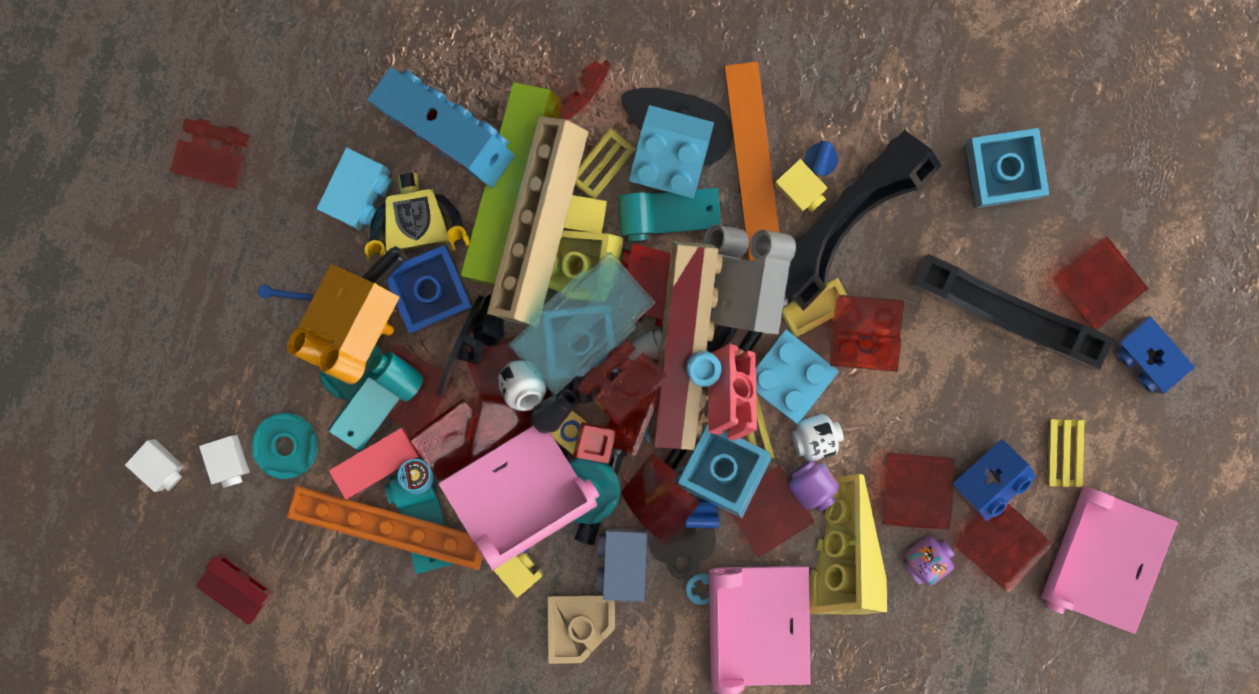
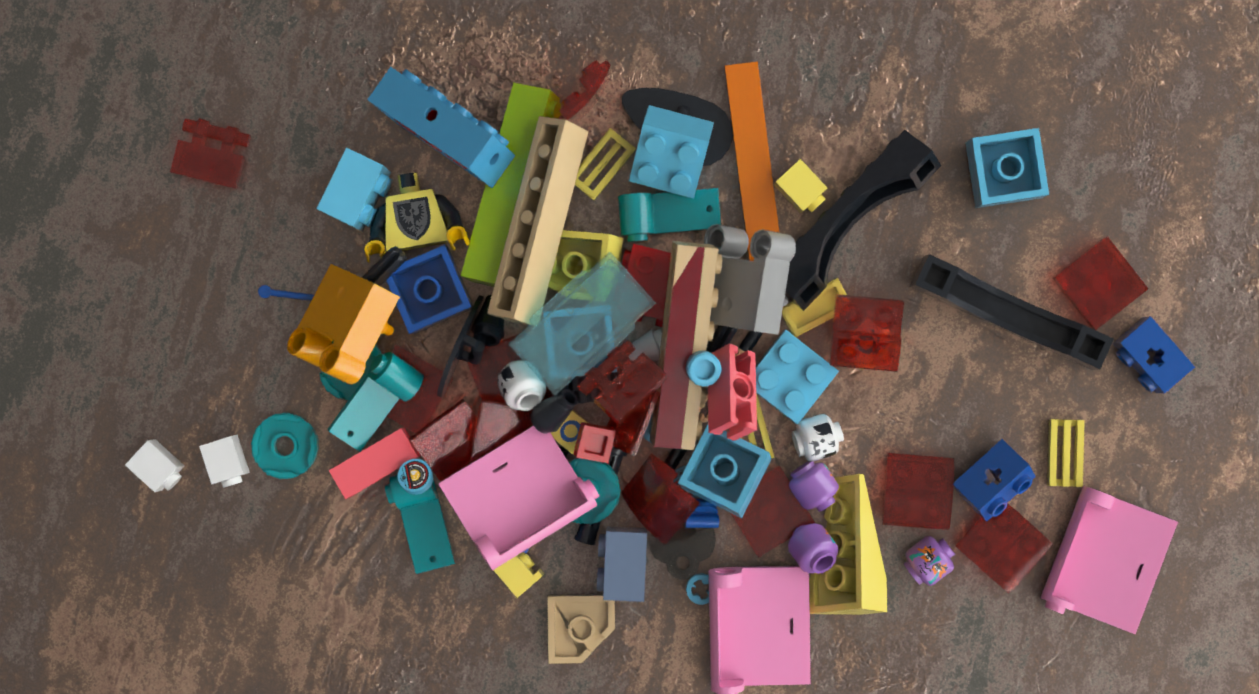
dark red panel [197,554,274,624] -> none
orange tile [286,486,483,570] -> none
light yellow brick [563,195,607,233] -> none
blue plate [804,140,838,176] -> none
none -> medium lavender head [788,523,838,574]

